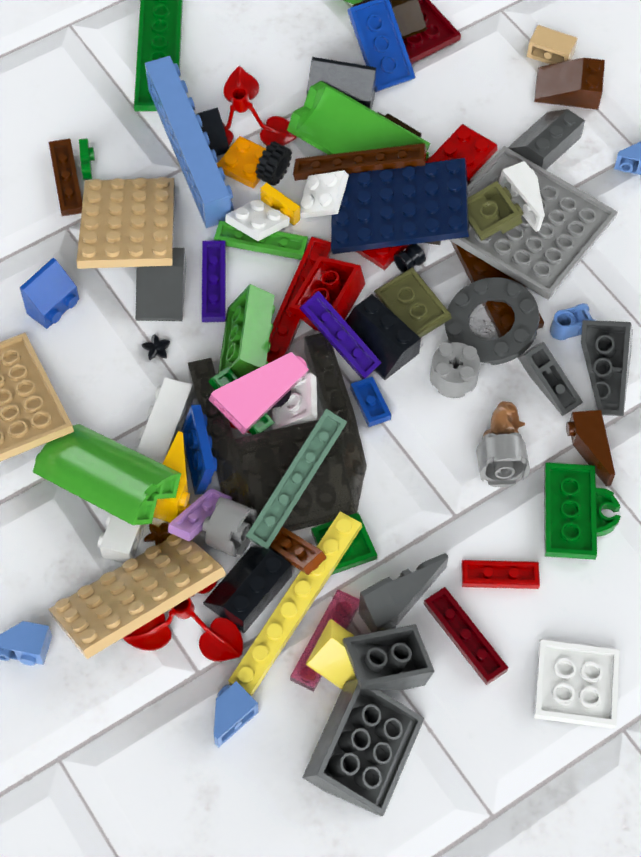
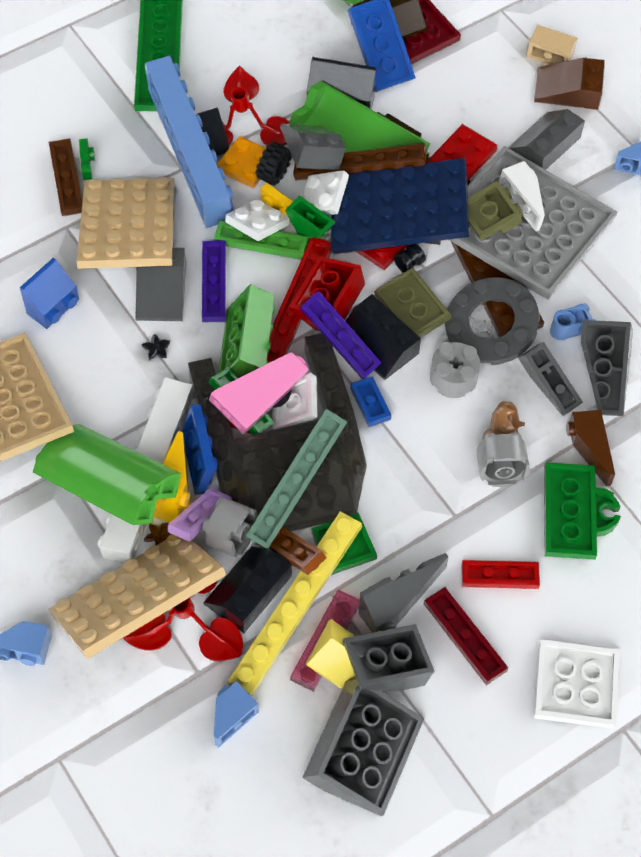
none -> dark grey slope [280,124,346,170]
none -> green slope [285,195,336,238]

